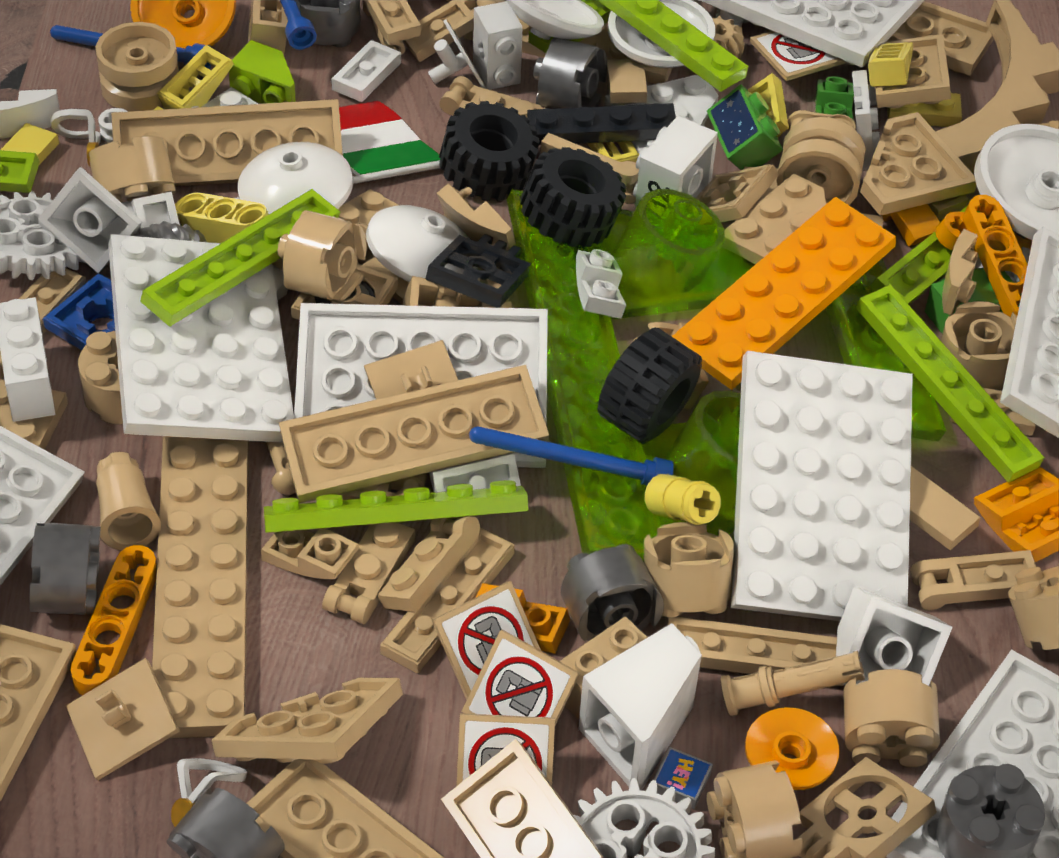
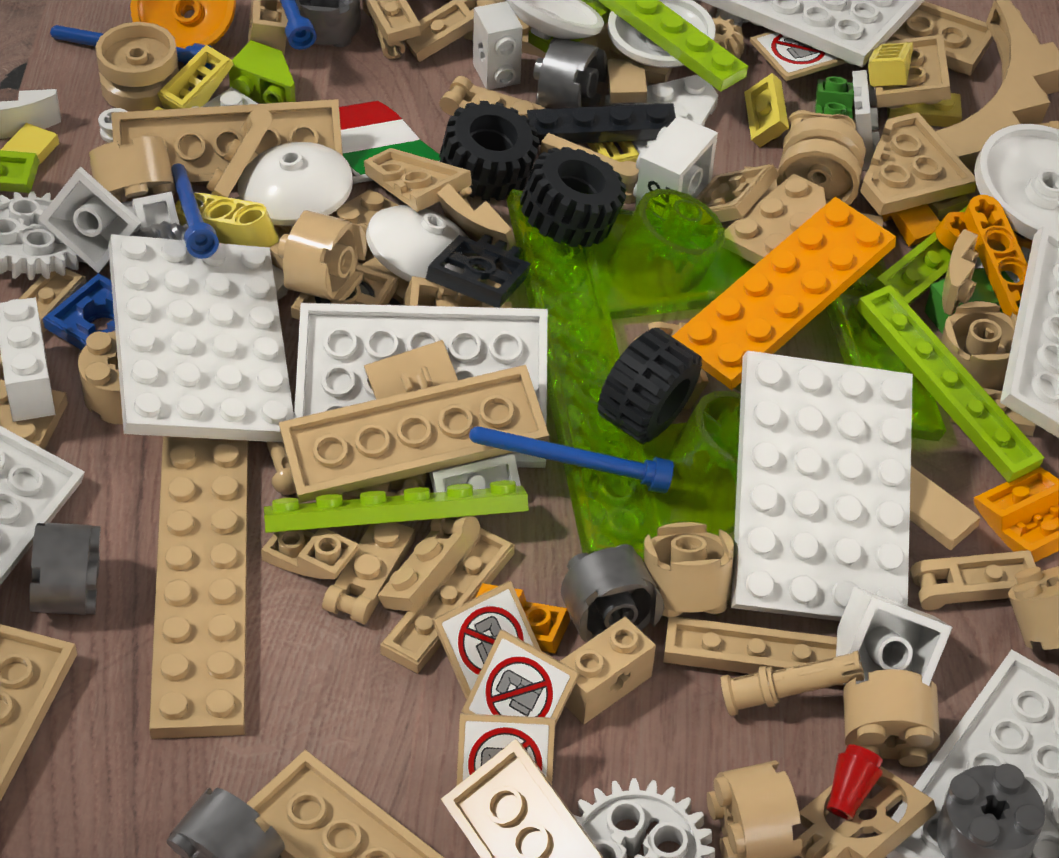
white piece [51,109,101,167] -> none
tan piece [66,658,180,781] -> none
light orange beam [70,545,157,695] -> none
tan plant [96,452,161,550] -> none
lime plate [140,189,340,327] -> none
white piece [171,758,247,827] -> none
tan plate [211,678,403,764] -> none
white plate [331,40,401,102] -> none
white shield [428,19,487,89] -> none
white slope [576,249,626,319] -> none
white slope [578,623,702,790] -> none
light yellow piece [645,474,721,525] -> none
tile [654,747,713,809] -> none
brick [706,84,783,170] -> none
light orange dish [745,707,839,790] -> none
none -> blue piece [171,163,219,259]
none -> tan plate [206,107,272,197]
none -> tan wing [364,148,472,212]
none -> red cone [826,744,883,820]

